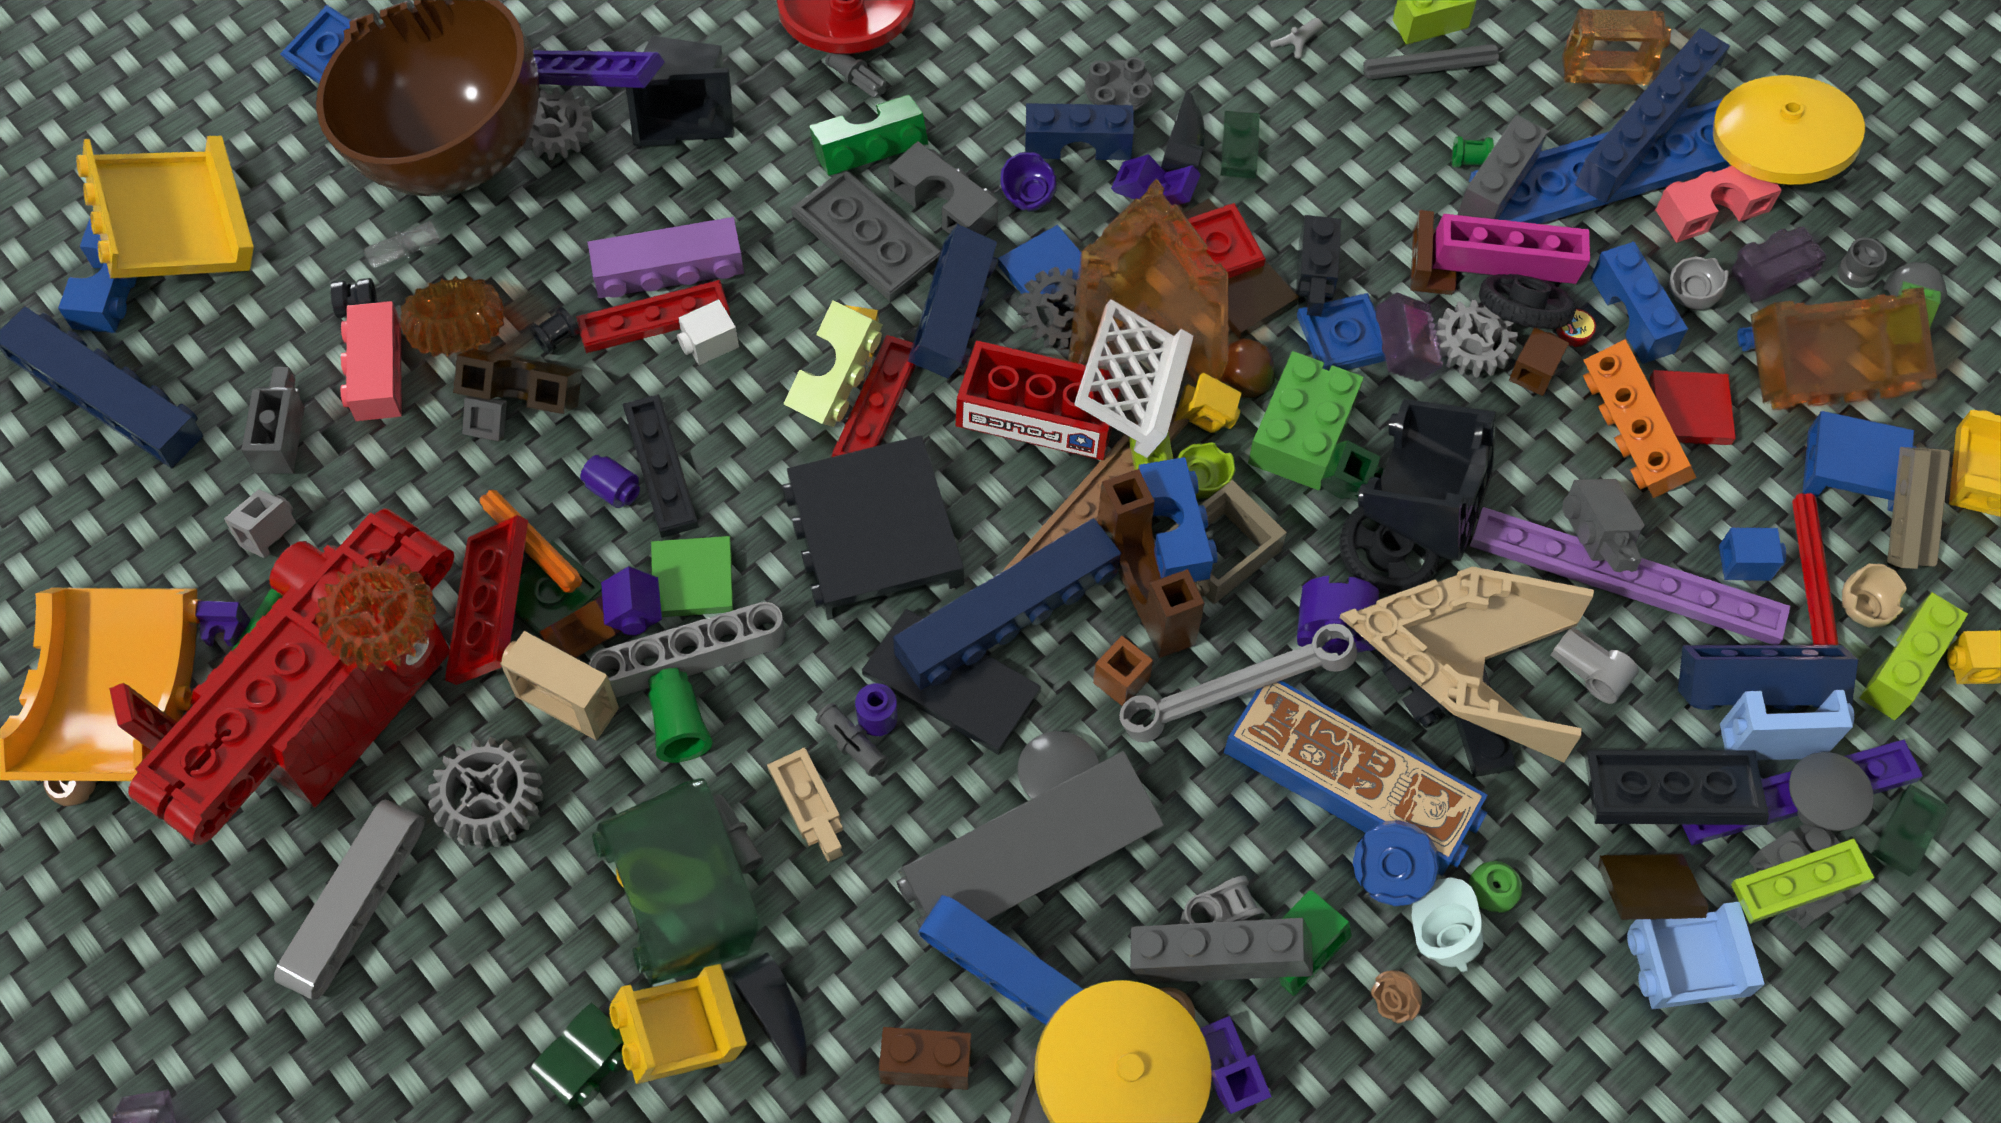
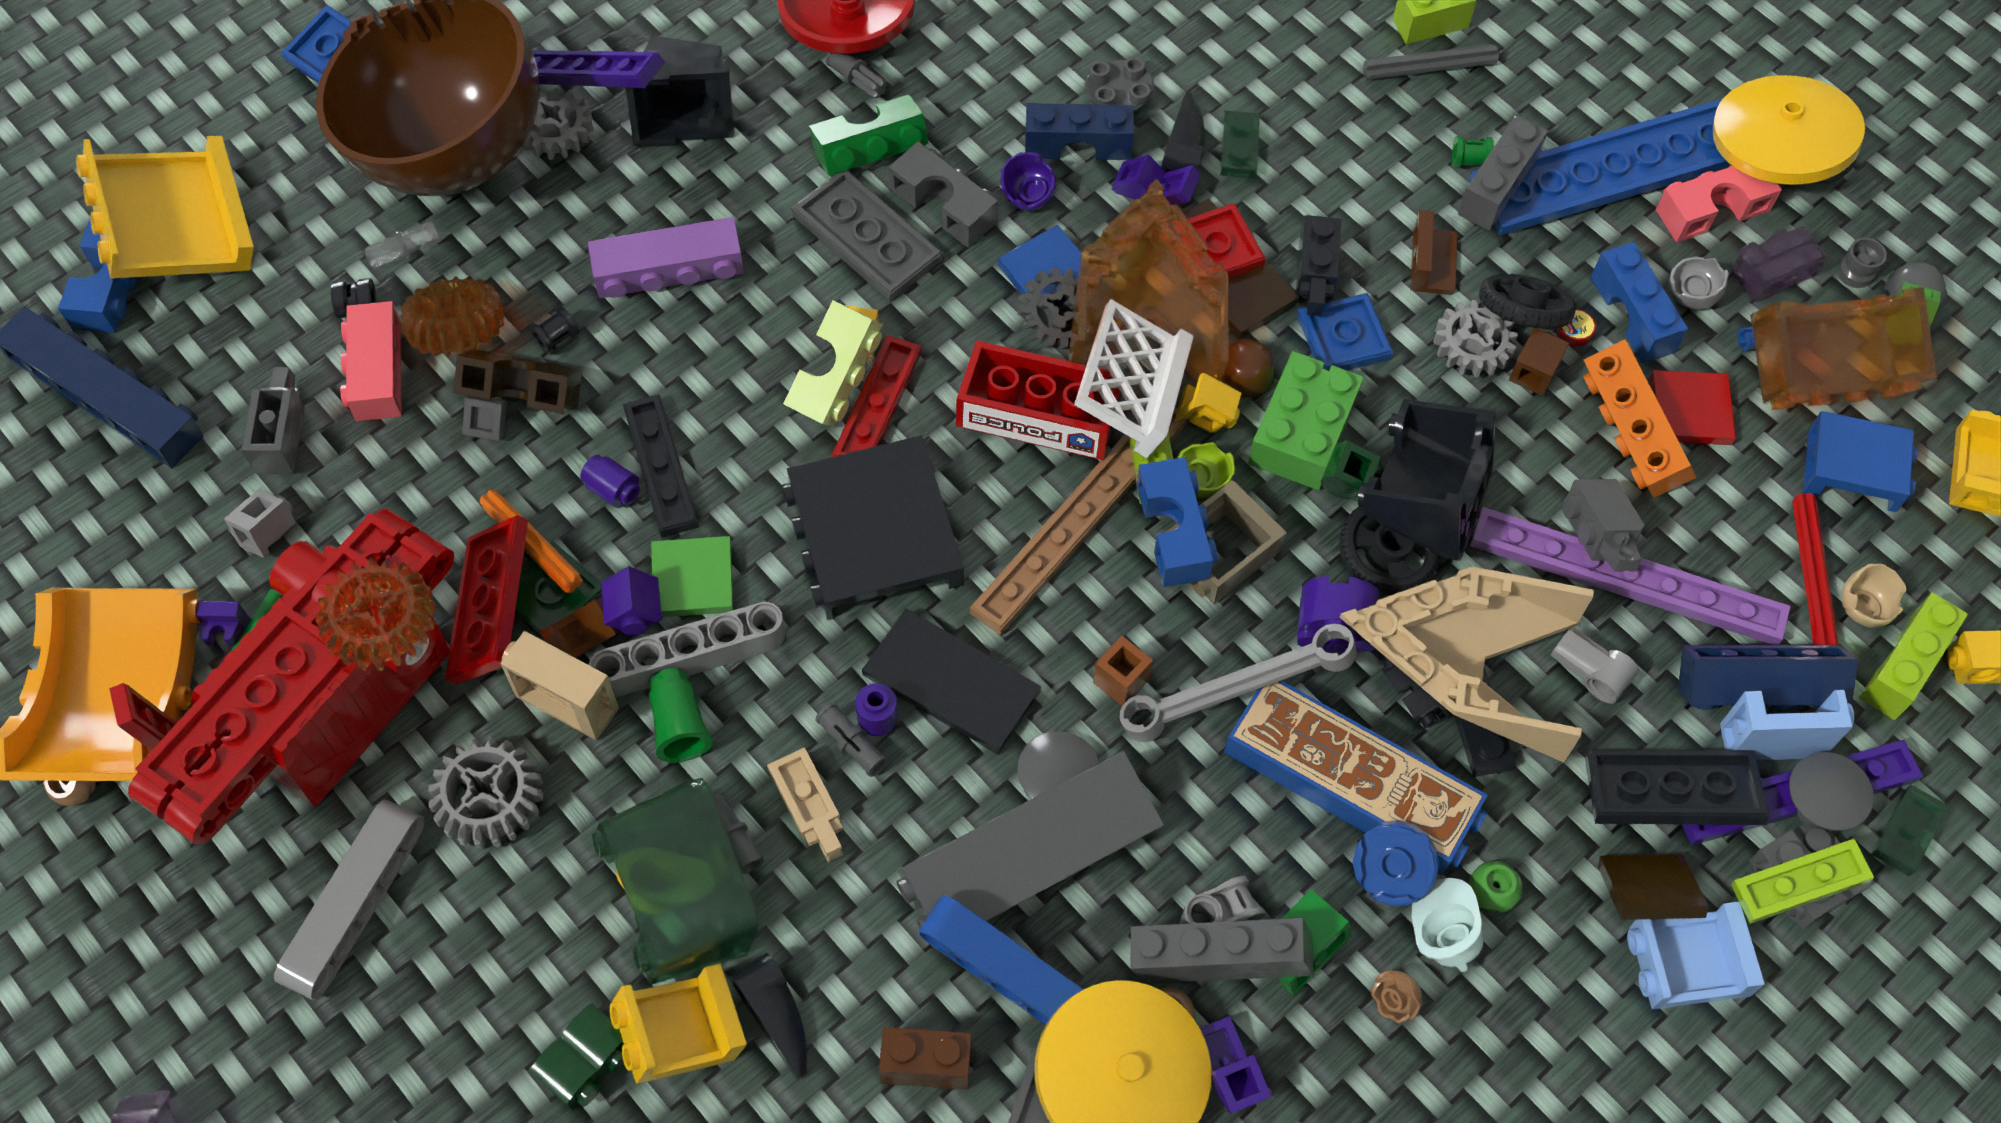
red tile [576,280,730,353] -> none
white brick [677,300,739,365] -> none
dark blue brick [893,518,1121,690] -> none
dark blue brick [908,224,997,379] -> none
reddish brown arch [1097,469,1205,658] -> none
light grey bar [1270,18,1323,59] -> none
clear purple brick [1376,292,1443,382] -> none
dark pink brick [1432,214,1590,284] -> none
clear orange window [1562,9,1671,85] -> none
dark blue brick [1575,28,1730,204] -> none
blue brick [1719,528,1786,581] -> none
dark tan panel [1887,447,1950,569] -> none

